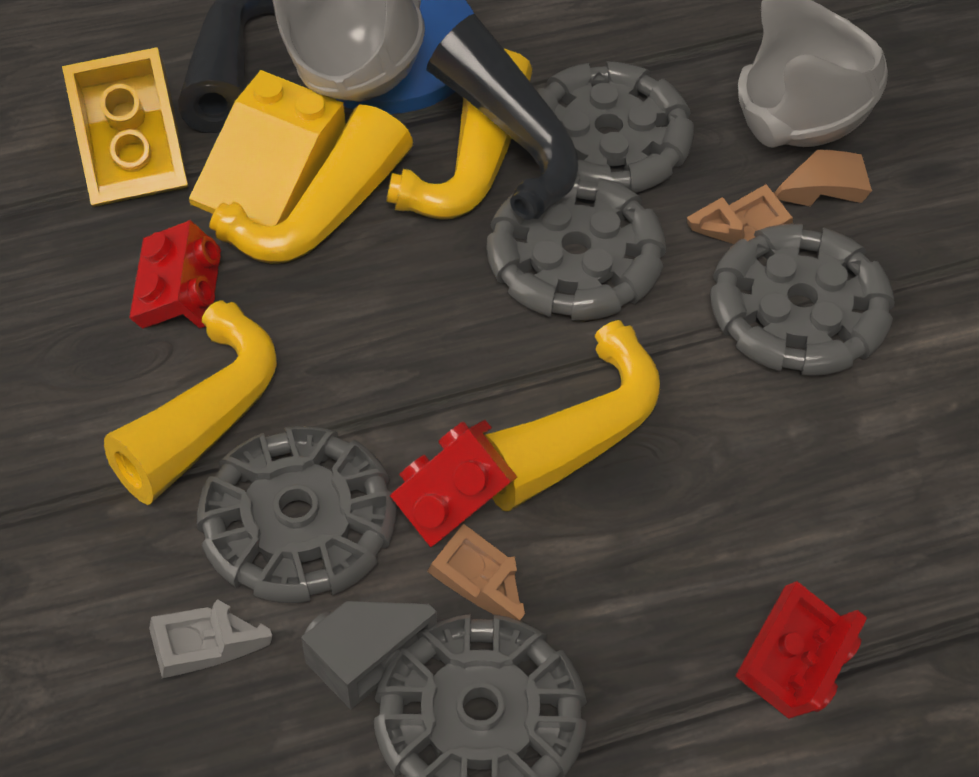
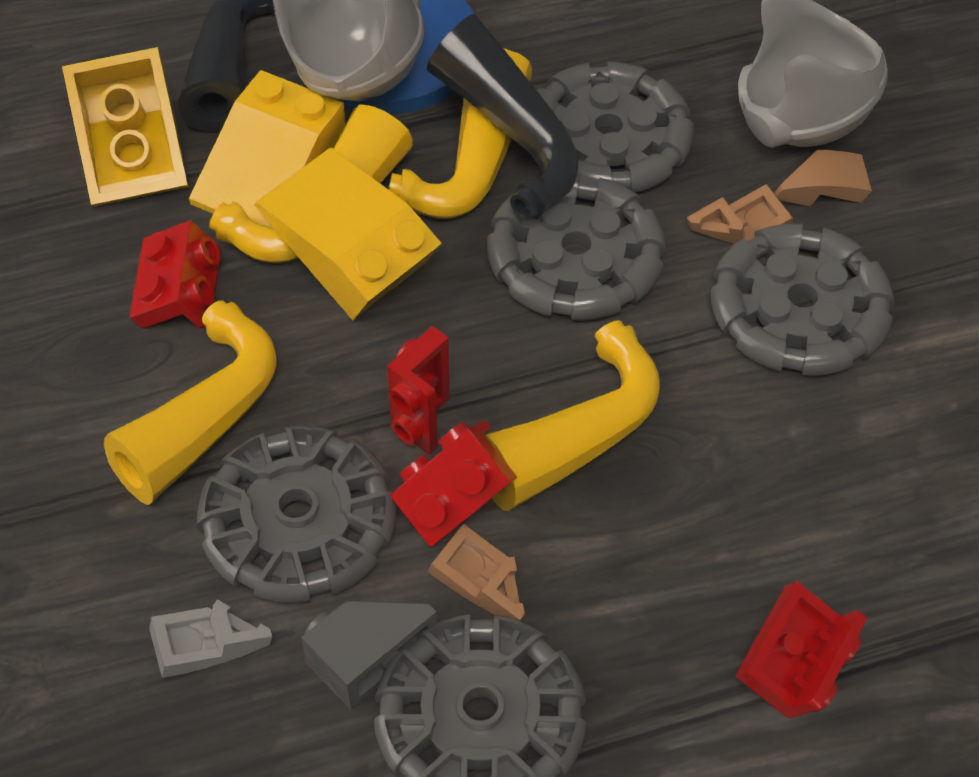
none -> yellow slope [254,147,442,321]
none -> red bracket [387,326,450,455]

